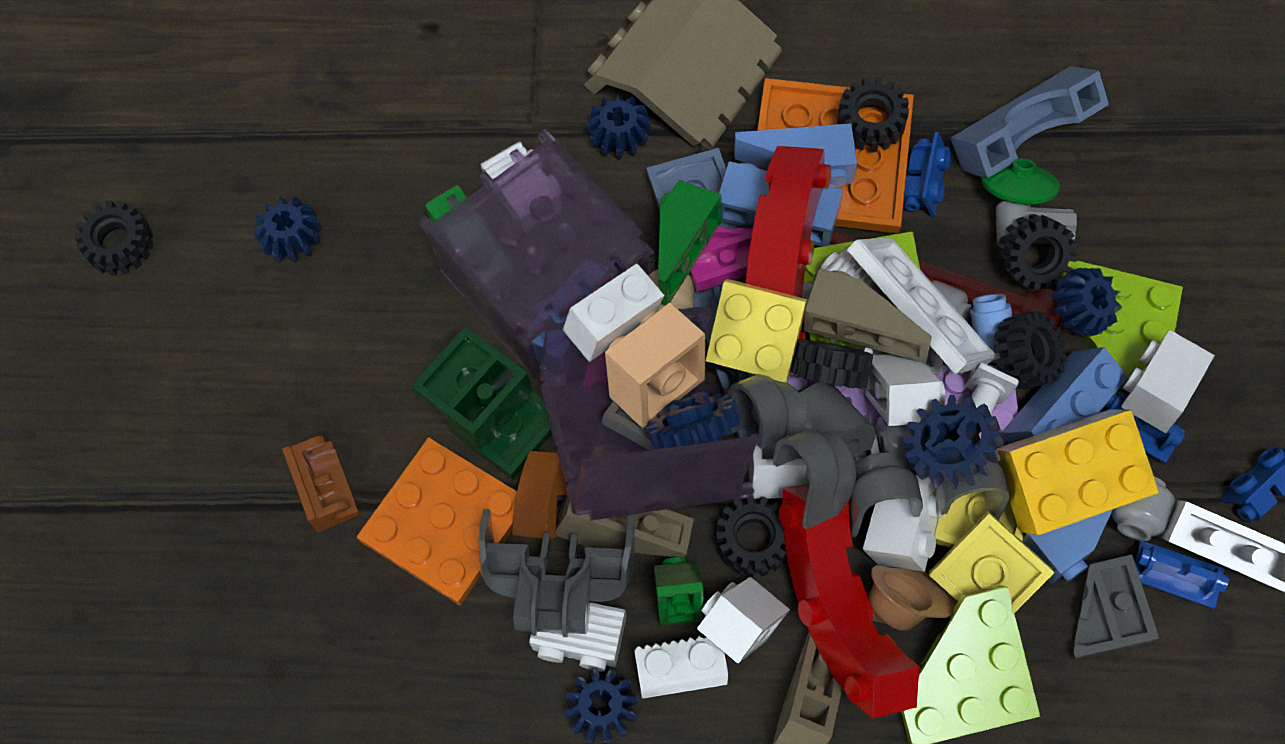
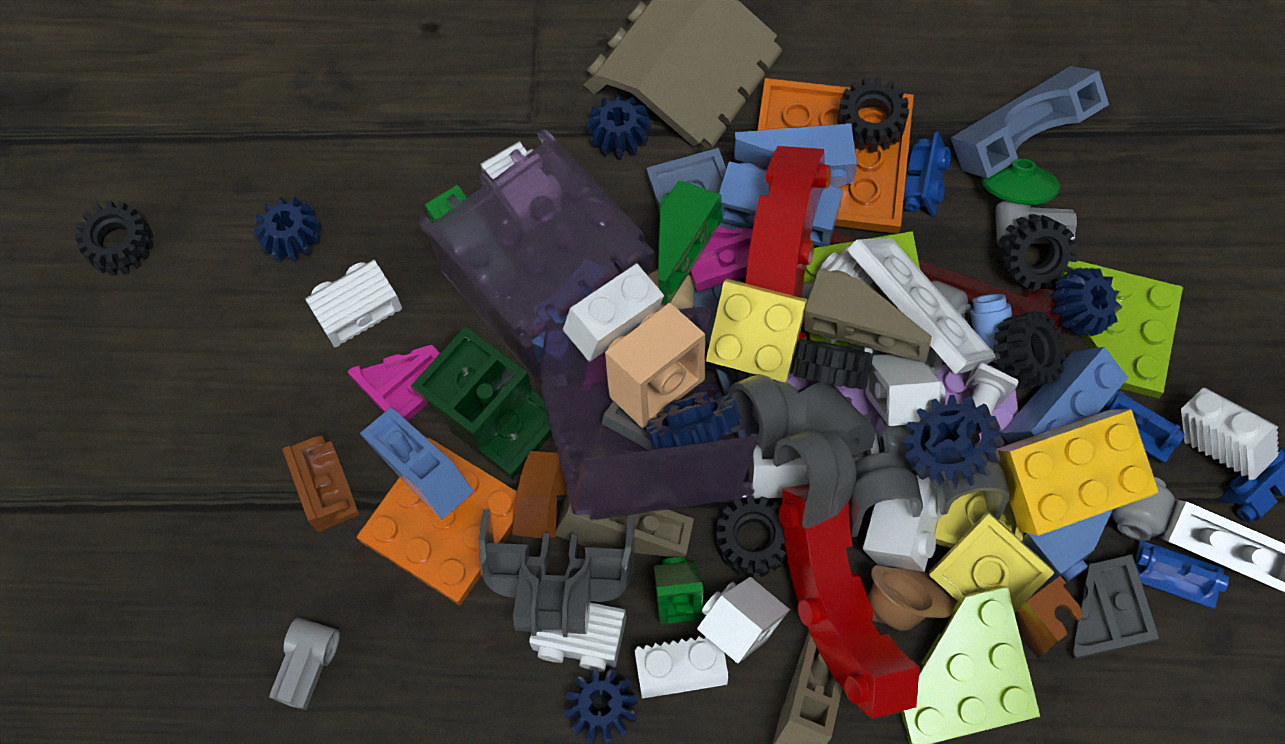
white brick [1121,330,1215,433] -> none
none -> light grey piece [269,617,340,710]
none -> white brick [305,260,402,347]
none -> dark pink wing [347,345,440,421]
none -> medium blue slope [360,407,474,519]
none -> dark orange hinge [1014,576,1082,659]
none -> white brick [1181,388,1279,480]

